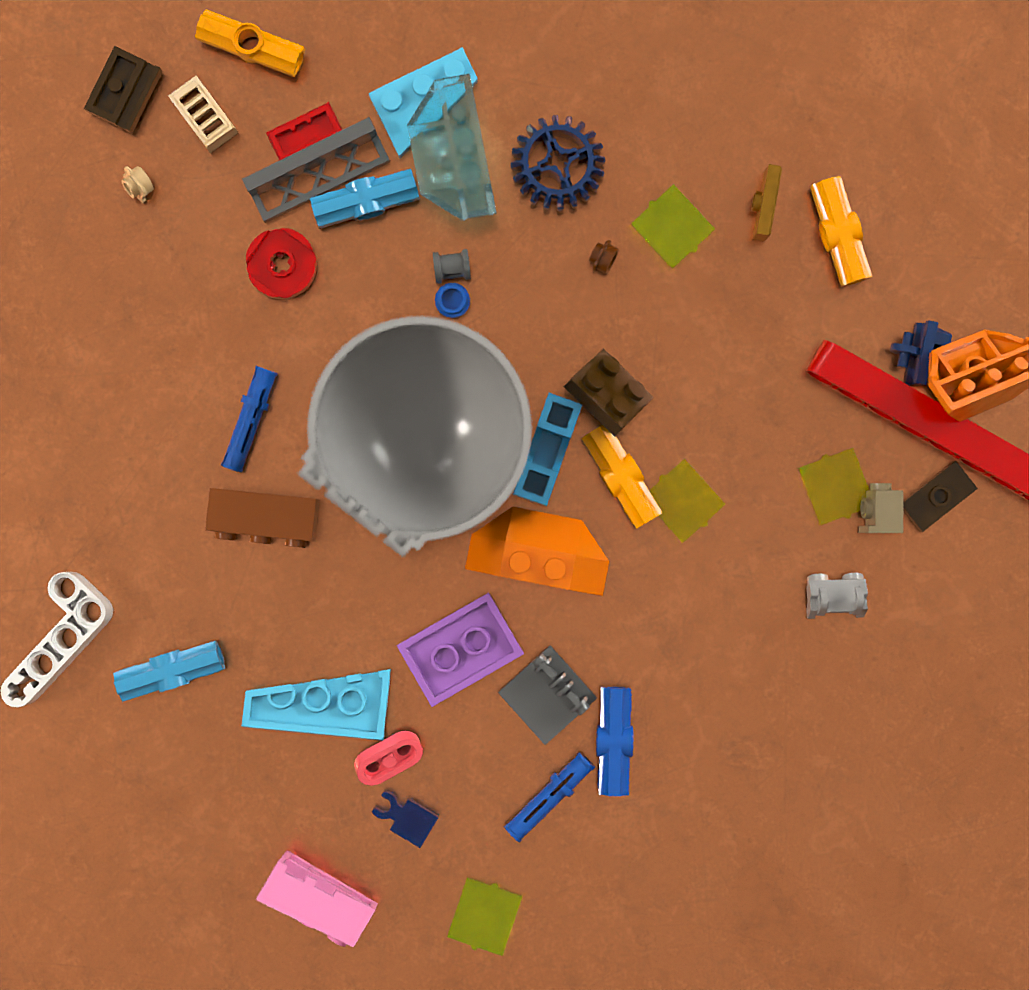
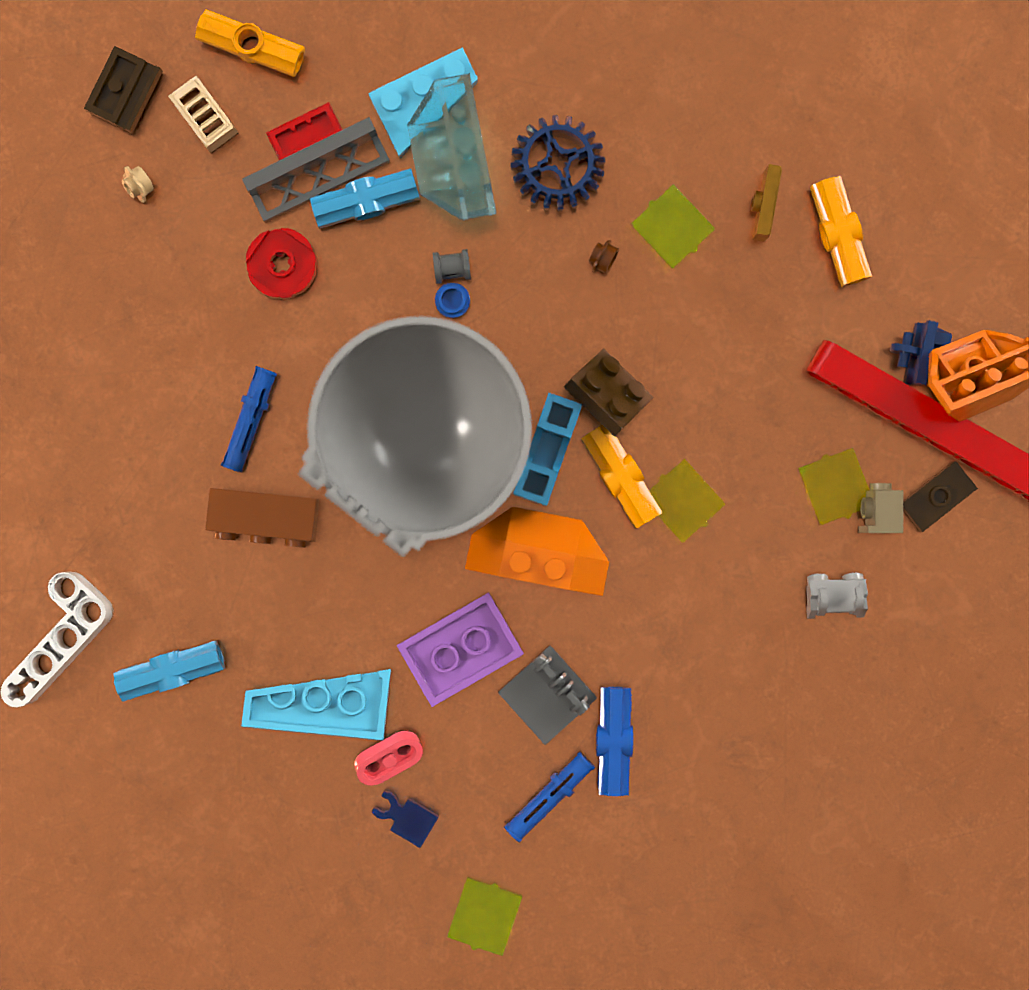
bright pink wedge [256,850,378,948] -> none

